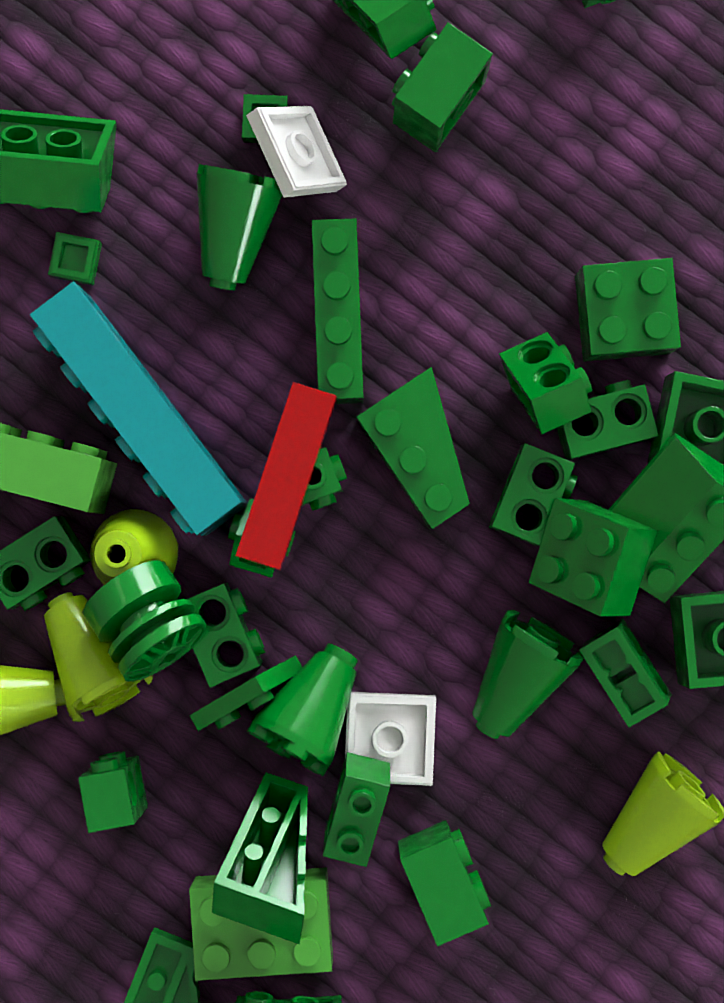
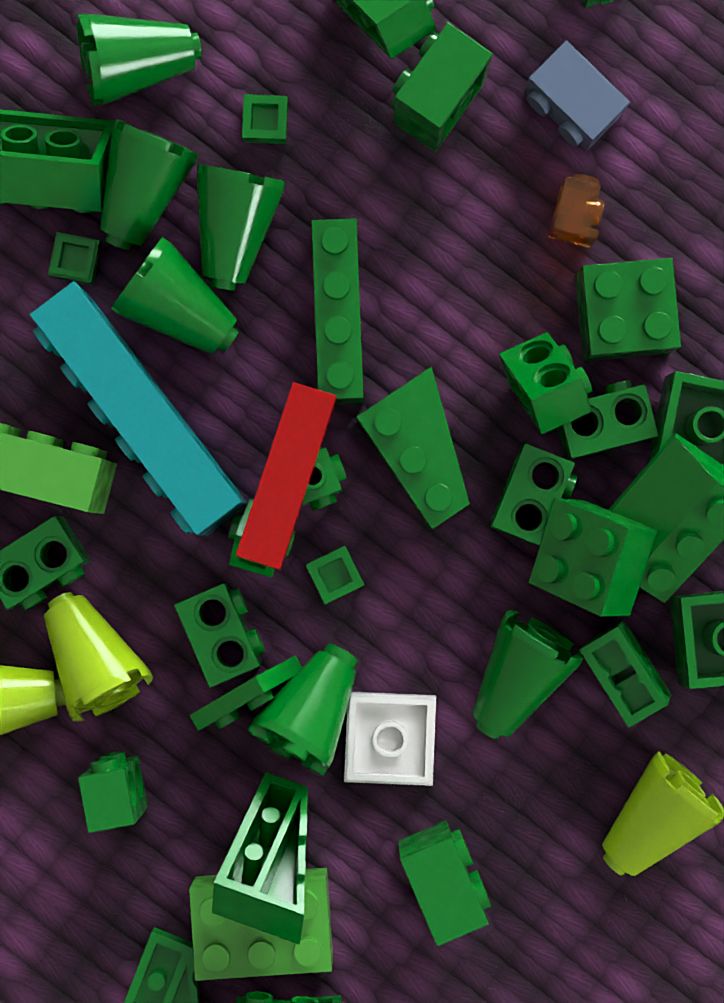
green wheel [82,560,207,682] -> none
lime cone [90,509,178,585] -> none
white tile [246,106,347,198] -> none
green brick [323,752,390,867] -> none
none -> green cone [76,13,202,107]
none -> green cone [100,119,200,251]
none -> green cone [111,237,239,355]
none -> green tile [306,546,364,604]
none -> sand blue brick [524,40,630,151]
none -> clear orange brick [548,174,605,248]

